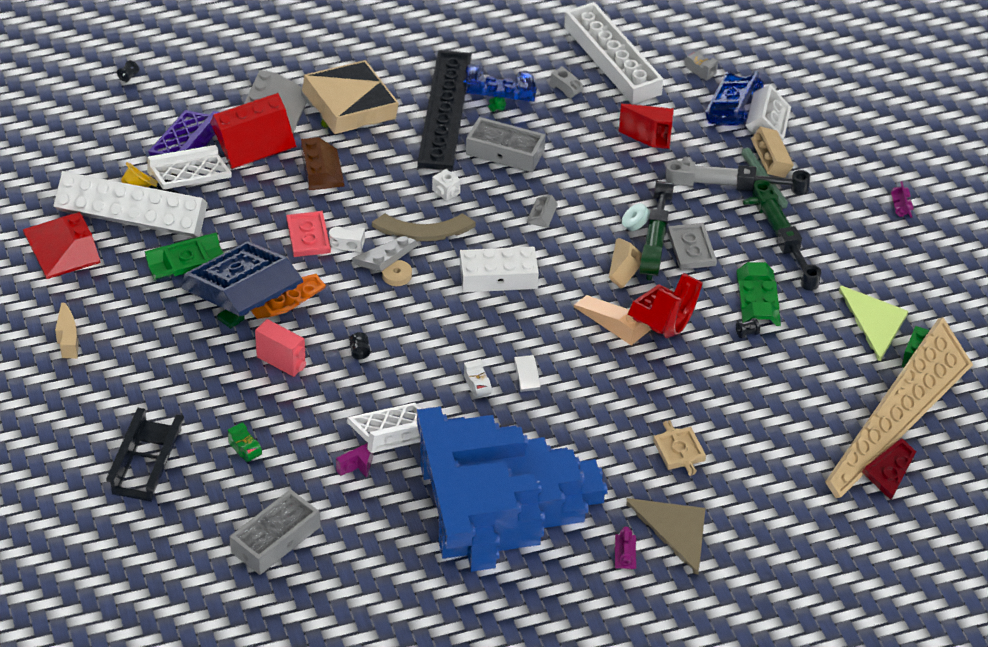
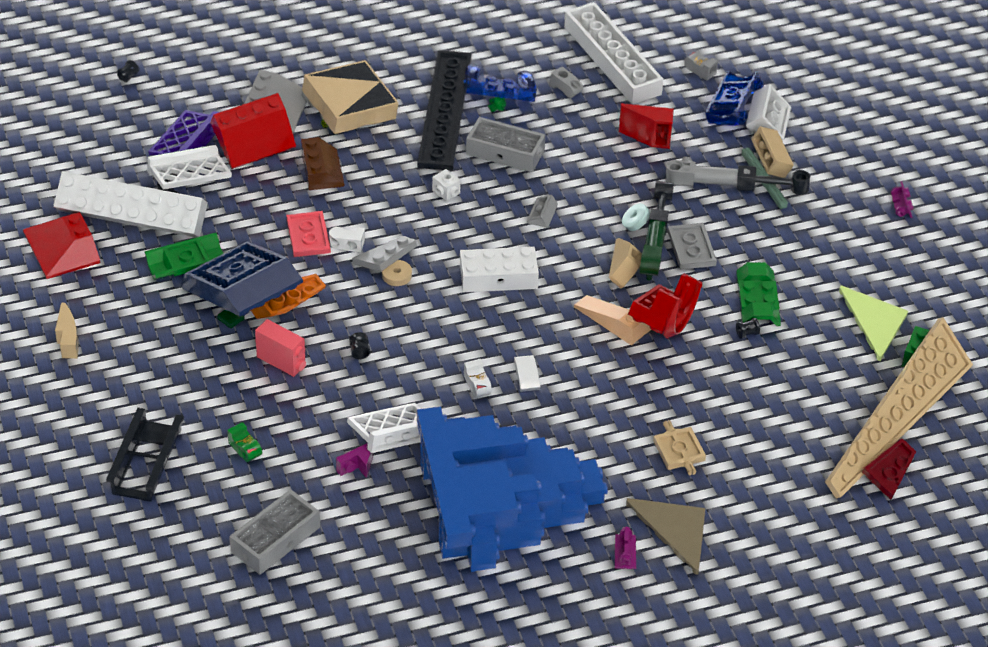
yellow piece [121,162,158,188] -> none
dark tan tile [372,213,476,241] -> none
piece [743,180,821,291] -> none

